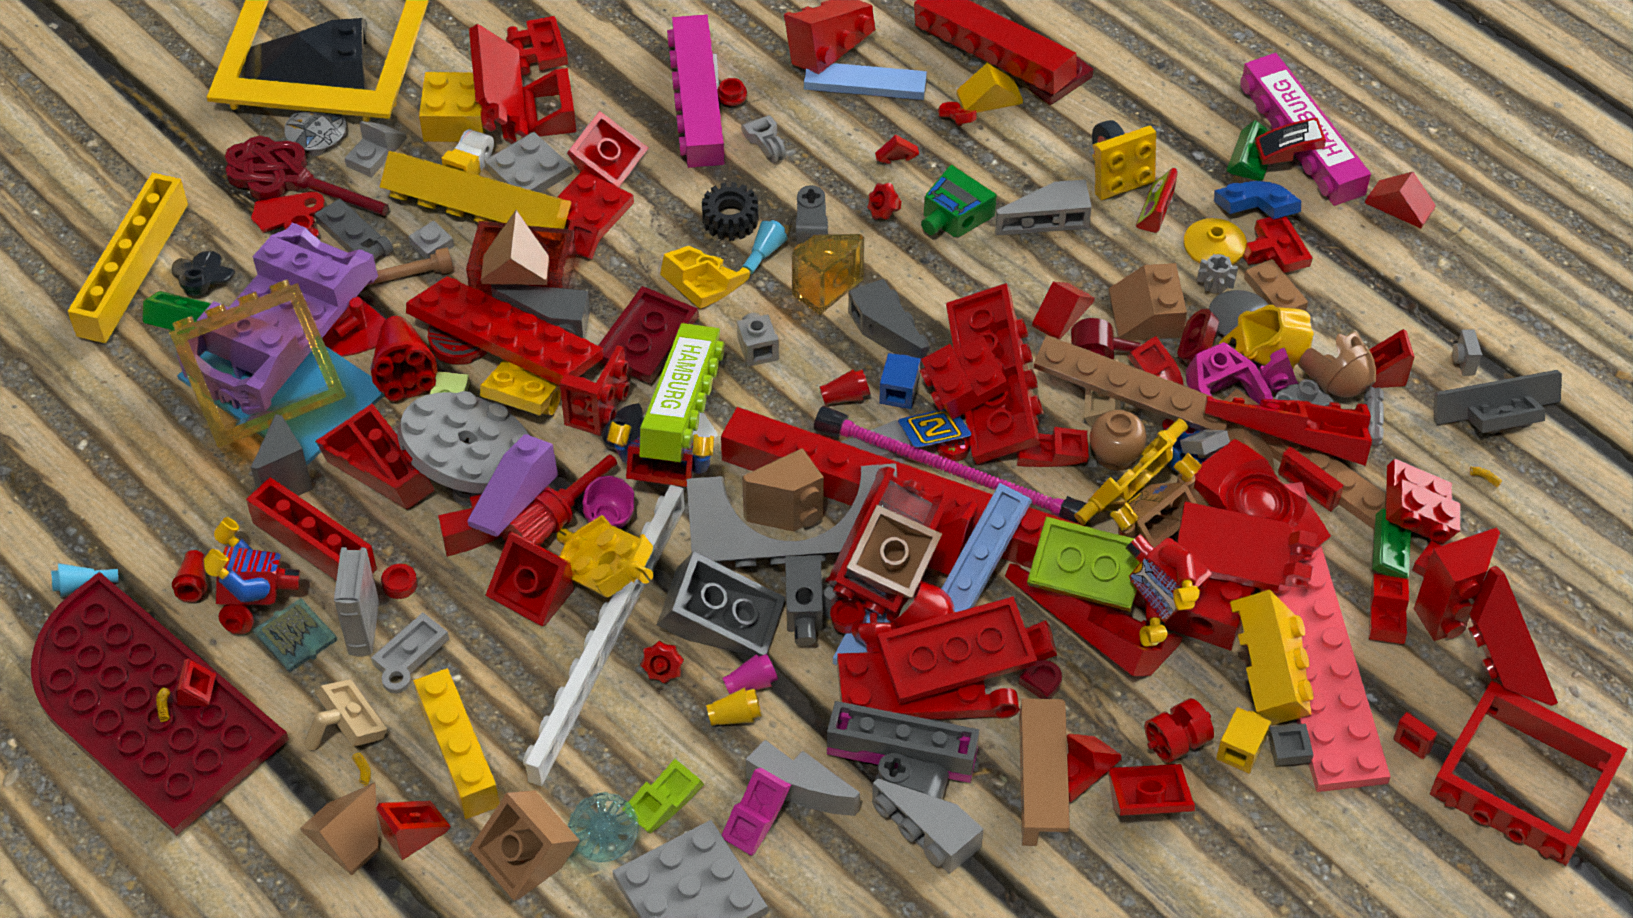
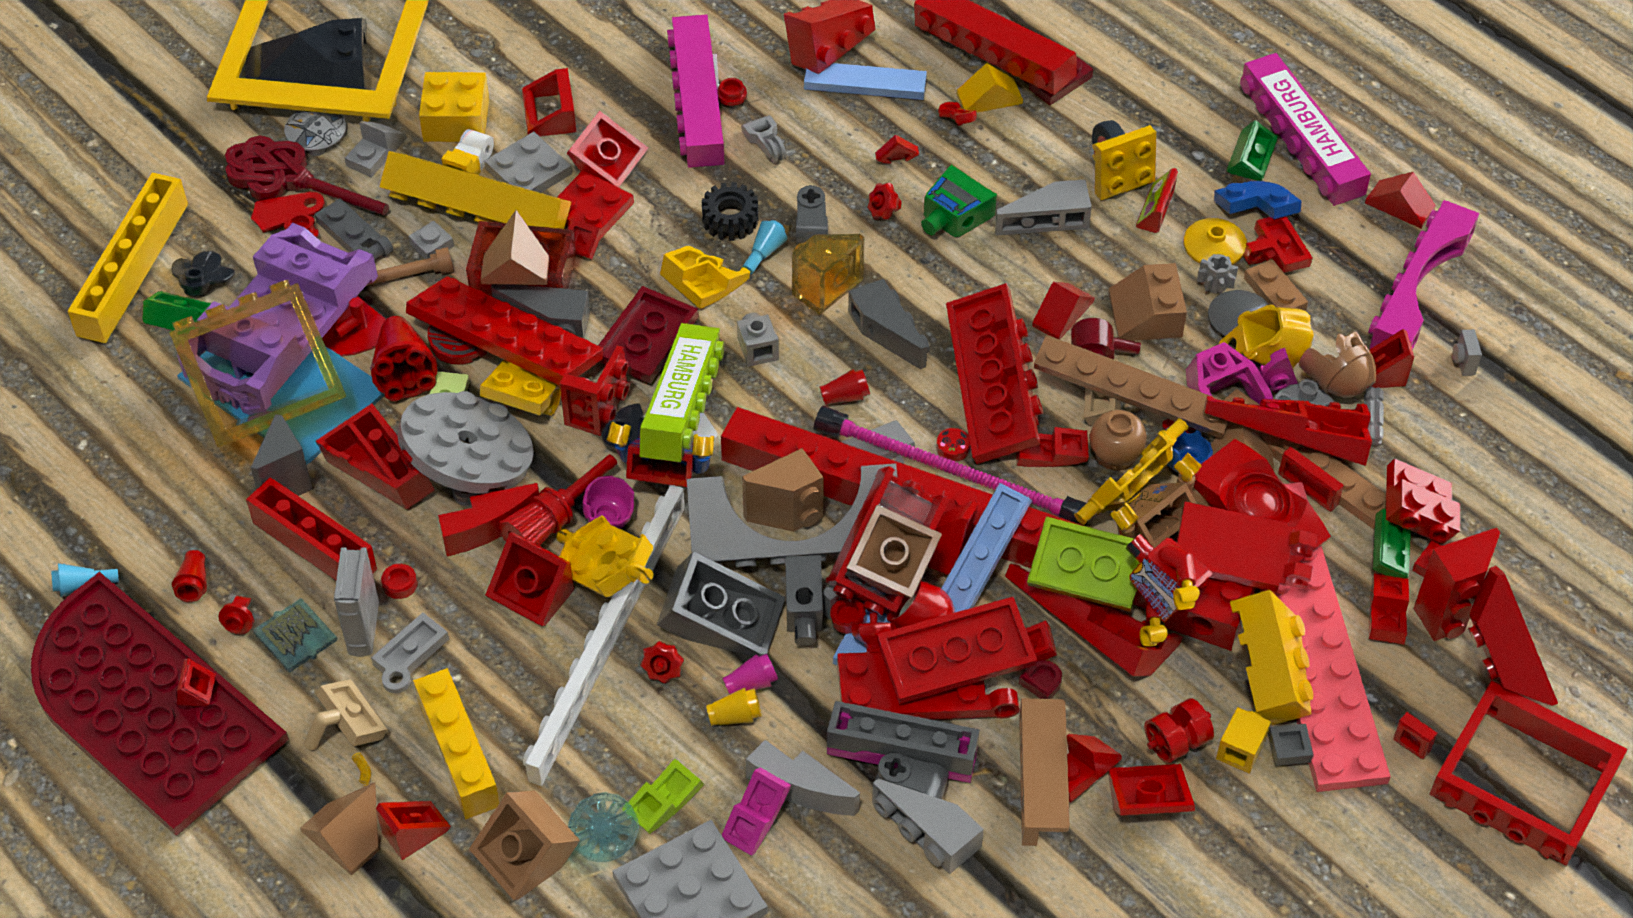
yellow leg [156,688,170,722] -> none
torso [204,517,300,605] -> none
medium lavender slope [467,434,558,537] -> none
red tile [469,23,528,144] -> none
red plate [506,16,568,75] -> none
blue brick [879,353,921,409] -> none
sticker [898,409,971,447] -> none
red plate [919,335,1011,419] -> none
red plate [1127,336,1184,386] -> none
dark red plate [1177,309,1219,366] -> none
light grey plate [1180,429,1230,458] -> none
slope [1255,118,1326,165] -> none
dark grey bracket [1434,370,1562,434] -> none
yellow leg [1470,466,1502,488] -> none
none -> dark pink arch [1368,200,1480,350]

